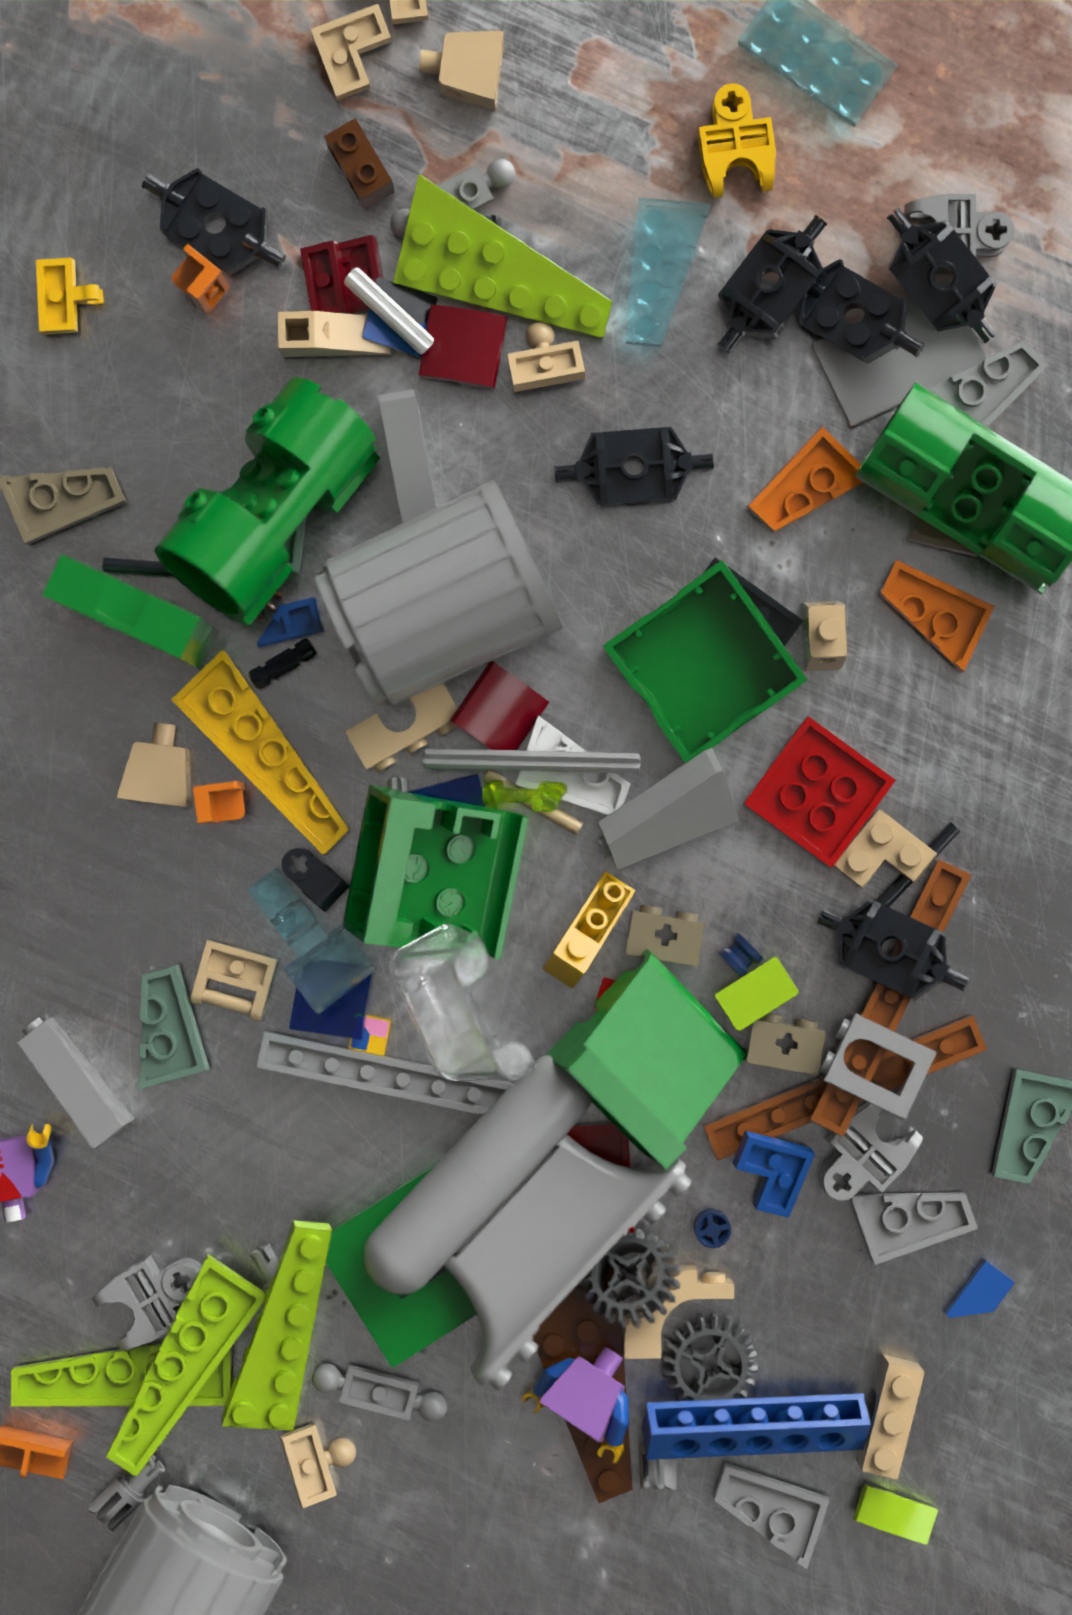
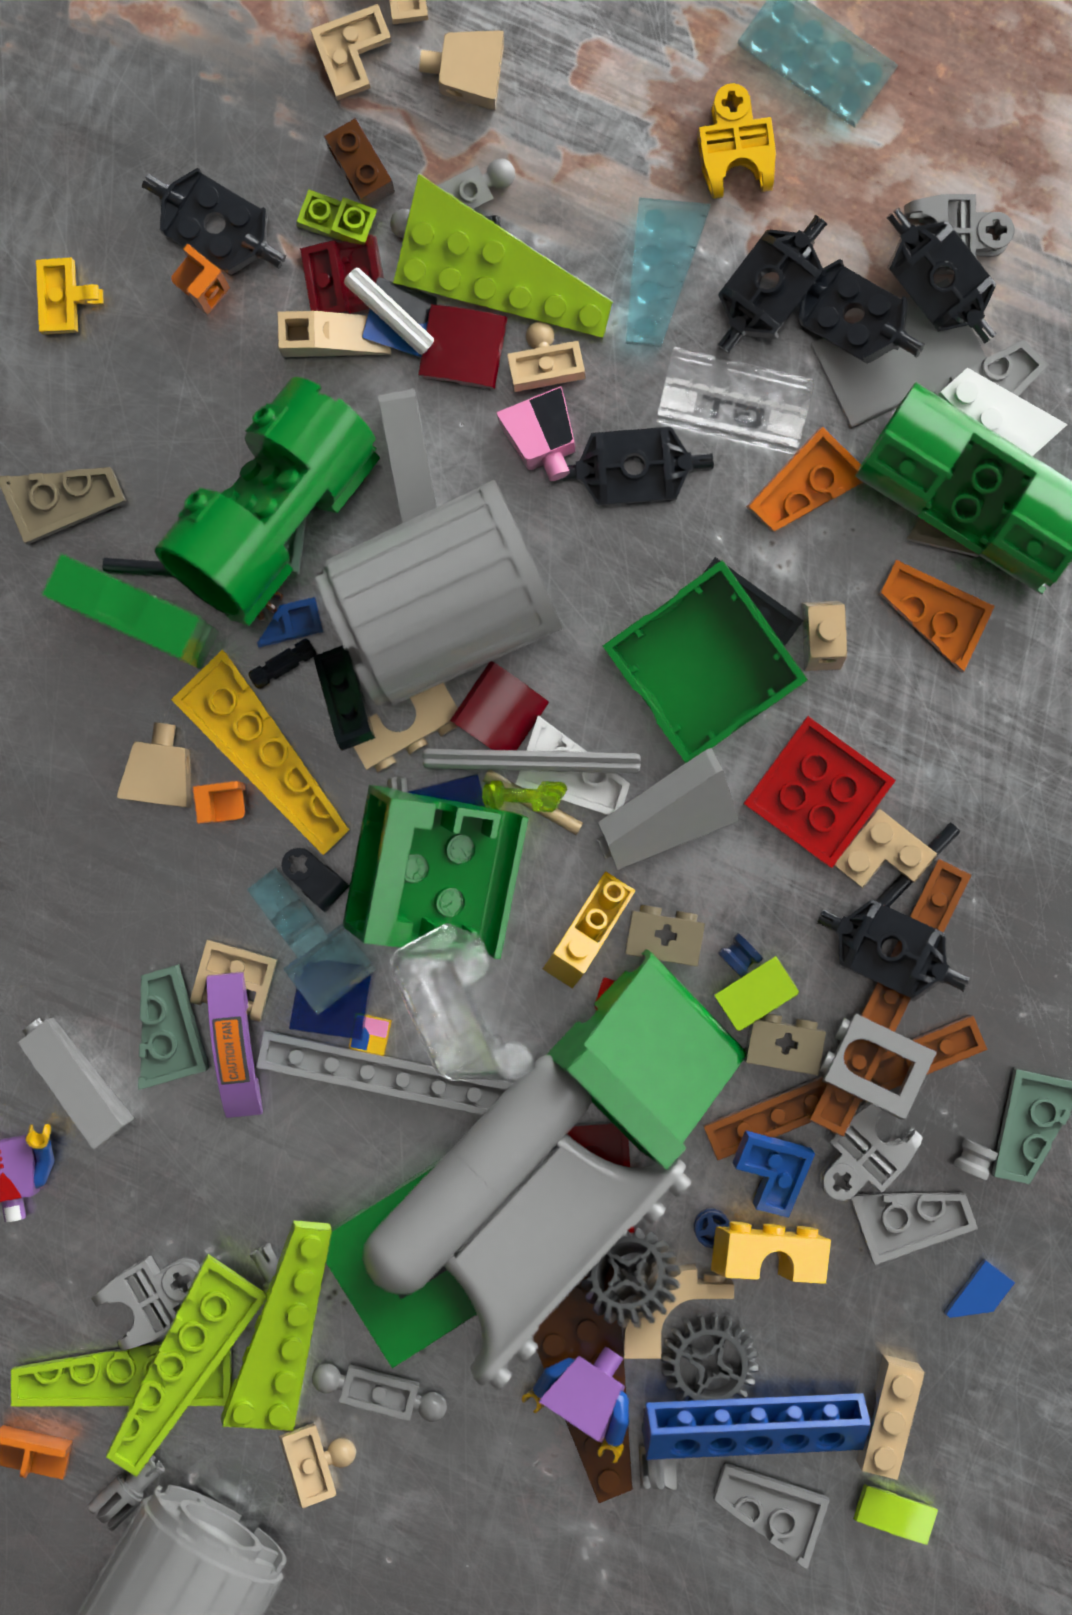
none -> medium lavender slope [206,972,263,1118]
none -> lime slope [296,189,377,245]
none -> black plate [313,645,376,751]
none -> bright pink torso [497,386,575,481]
none -> clear slope [656,346,815,454]
none -> yellow arch [711,1221,831,1284]
none -> white wing [938,368,1068,456]
none -> light grey wheel [953,1138,999,1180]

